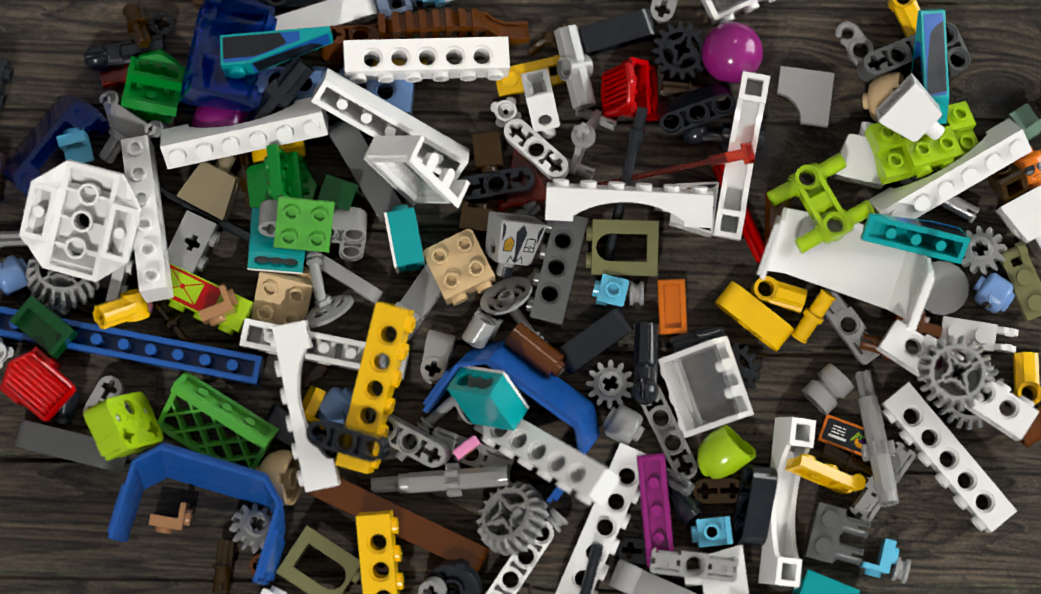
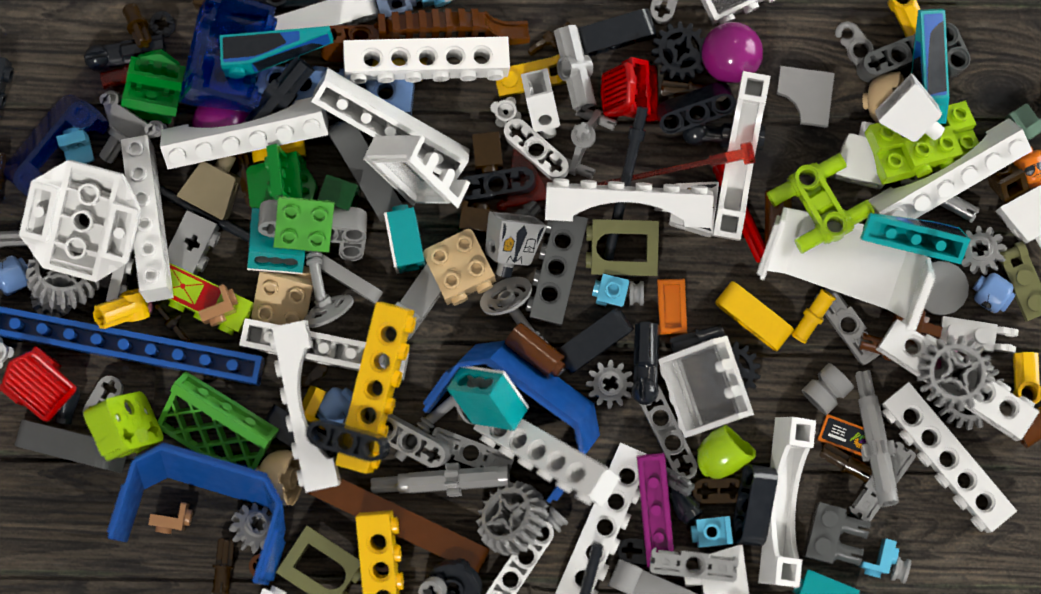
dark green panel [10,295,79,359] -> none
light grey piece [420,329,457,385] -> none
bright pink tile [453,436,481,461] -> none
light grey piece [462,307,503,349] -> none
light grey head [603,405,645,445] -> none
yellow piece [750,276,808,313] -> none
yellow plate [785,454,866,495] -> none

